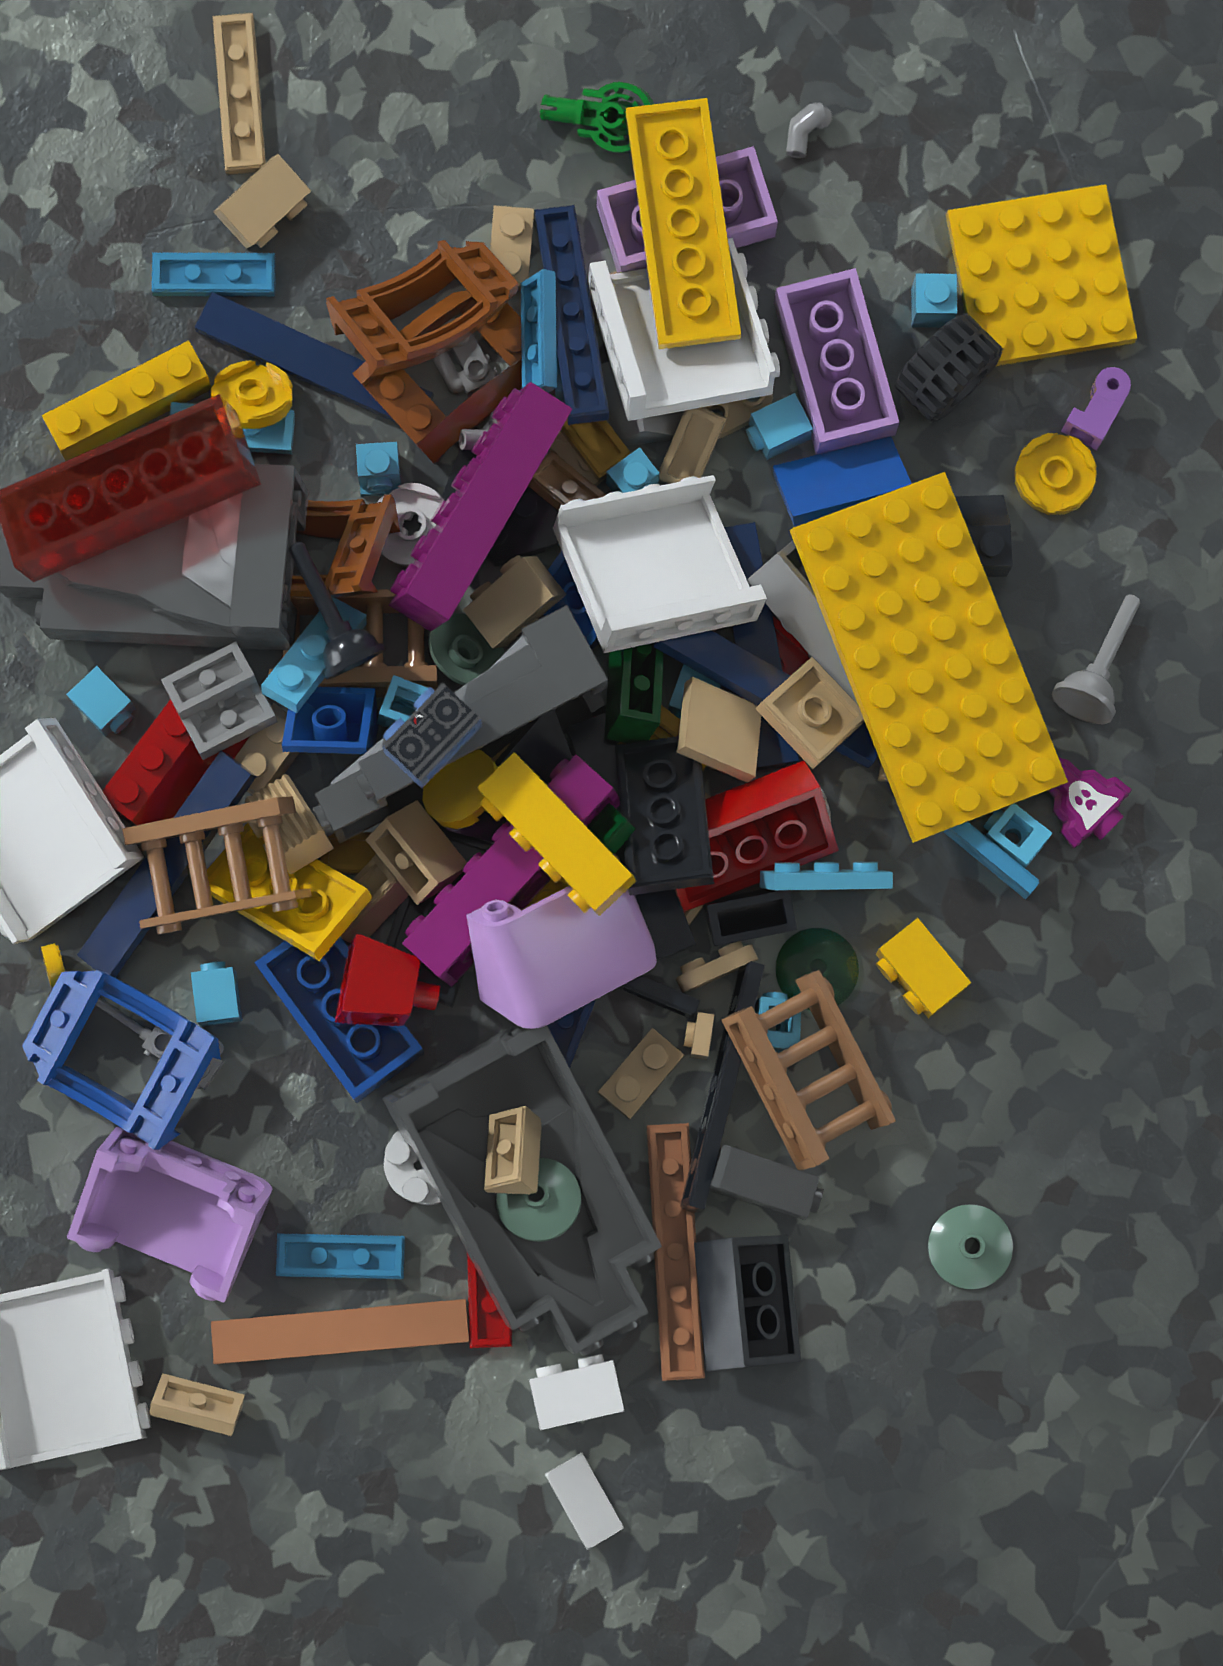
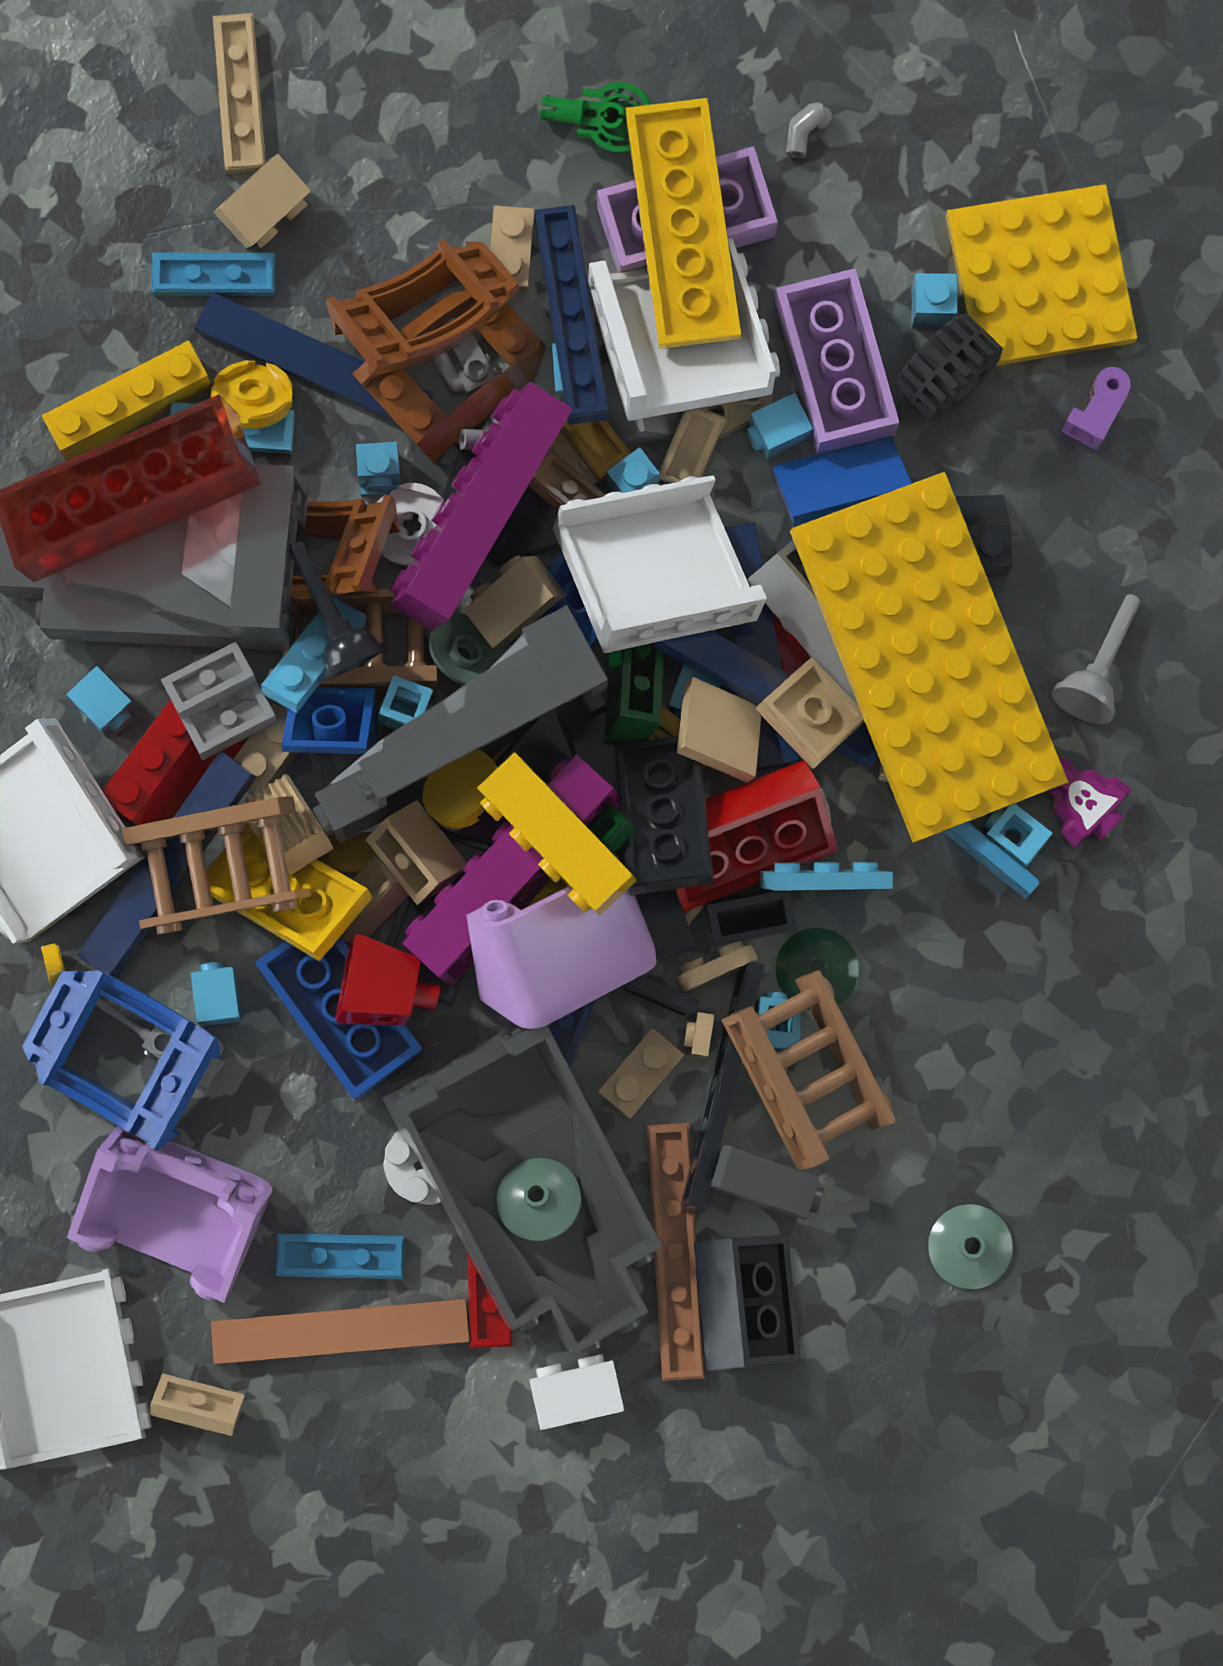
brick [382,683,482,788] -> none
tan slope [484,1106,541,1194] -> none
dark azure tile [521,269,557,393] -> none
white slope [545,1453,624,1550] -> none
yellow brick [876,918,971,1019] -> none
yellow tile [1015,433,1097,515] -> none

